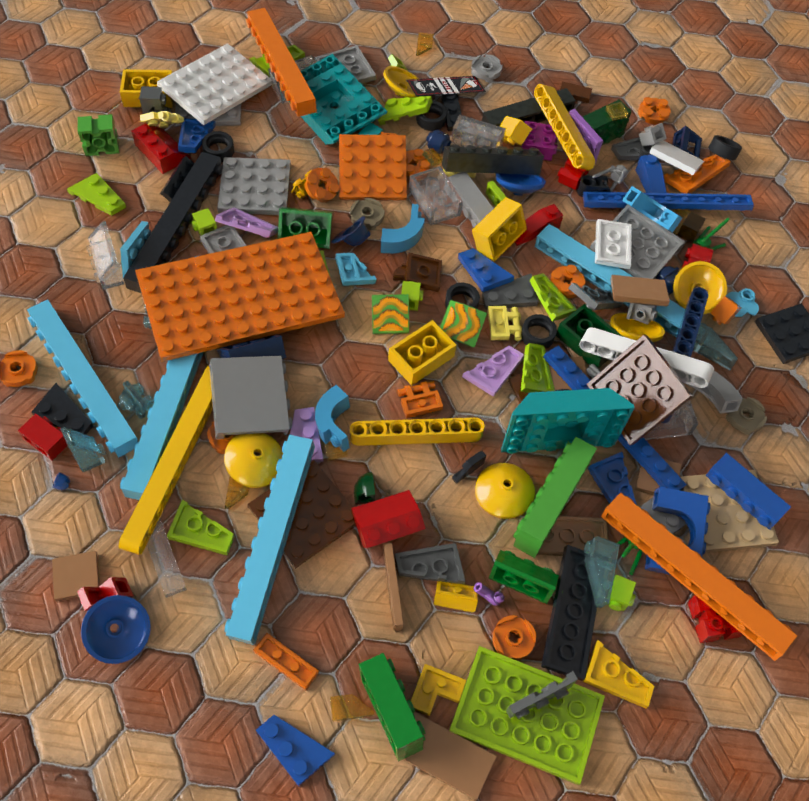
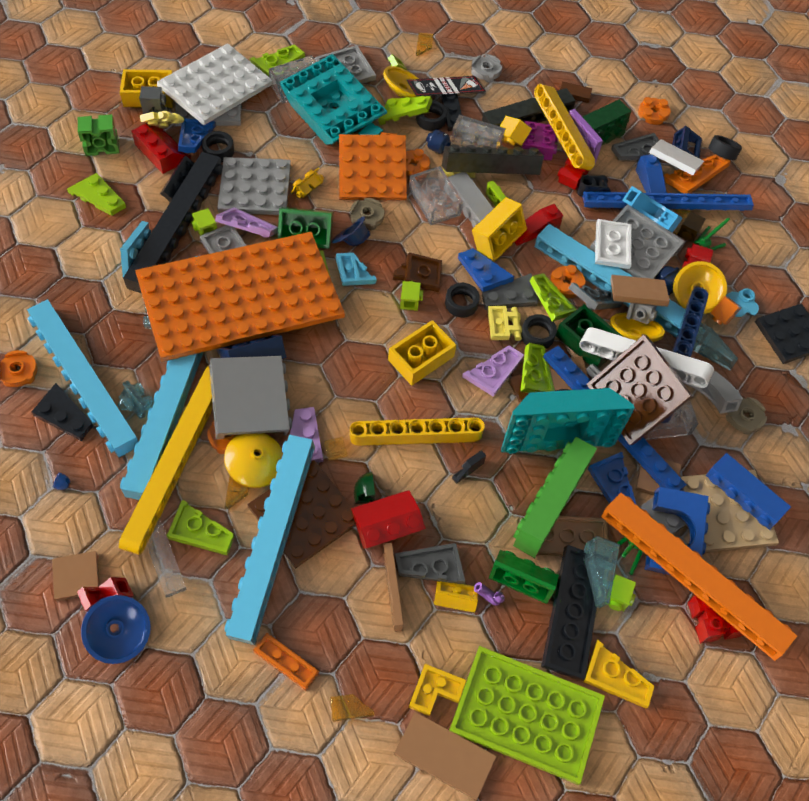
red brick [18,413,69,461] -> none
clear light blue slope [61,427,106,472] -> none
clear slope [87,221,124,290] -> none
orange brick [246,8,317,117] -> none
blue wing [256,715,335,787] -> none
orange plate [305,167,339,203] -> none
dark azure arch [315,385,350,452] -> none
green brick [359,653,426,762] -> none
slope [372,294,409,334] -> none
dark azure arch [381,204,425,254] -> none
orange plate [397,381,443,418] -> none
clear yellow tile [422,148,443,166] -> none
slope [440,300,487,347] -> none
yellow dish [475,463,535,519] -> none
orange plate [492,615,536,660] -> none
blue dish [496,174,546,196] -> none
dark grey wing [506,671,578,719] -> none
light grey plant [592,165,628,192] -> none
clear yellow tile [605,102,628,121] -> none
light grey brick [639,123,667,146] -> none

